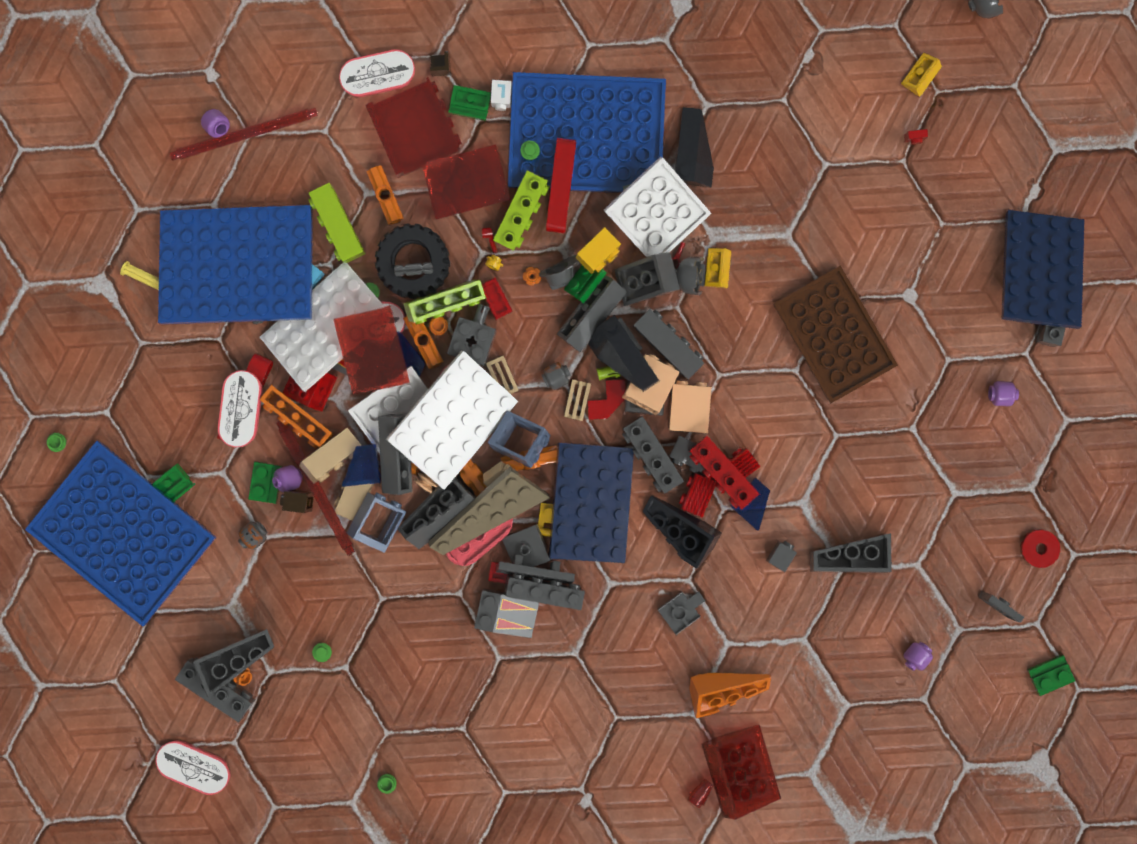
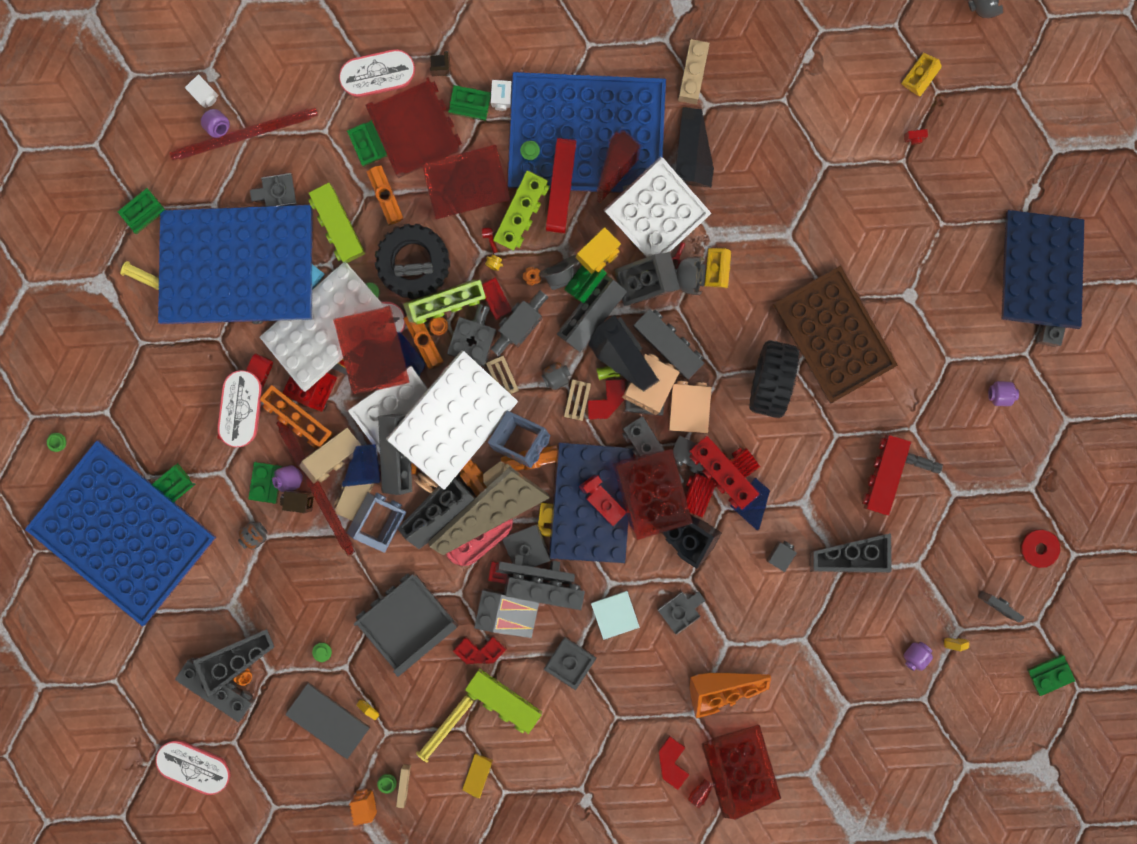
none -> green plate [118,188,165,234]
none -> white brick [185,74,219,108]
none -> dark grey piece [250,173,297,207]
none -> dark grey tile [285,683,370,759]
none -> green plate [347,120,388,167]
none -> orange brick [349,789,377,826]
none -> dark grey panel [354,573,459,677]
none -> yellow tile [356,699,380,721]
none -> tan tile [396,765,411,808]
none -> light yellow axle [416,695,473,763]
none -> red tile [453,636,507,664]
none -> yellow slope [463,754,493,799]
none -> lime brick [465,668,542,734]
none -> dark grey brick [490,290,549,356]
none -> dark grey plate [544,636,597,690]
none -> red plate [579,475,602,494]
none -> red plate [586,485,627,526]
none -> light aqua tile [591,591,640,640]
none -> clear red slope [597,130,641,203]
none -> clear red slope [612,449,692,540]
none -> red tile [658,735,689,790]
none -> tan brick [678,39,710,105]
none -> black tyre [749,340,800,418]
none -> red brick [862,435,911,516]
none -> dark grey axle [905,453,943,474]
none -> yellow tile [944,638,970,652]

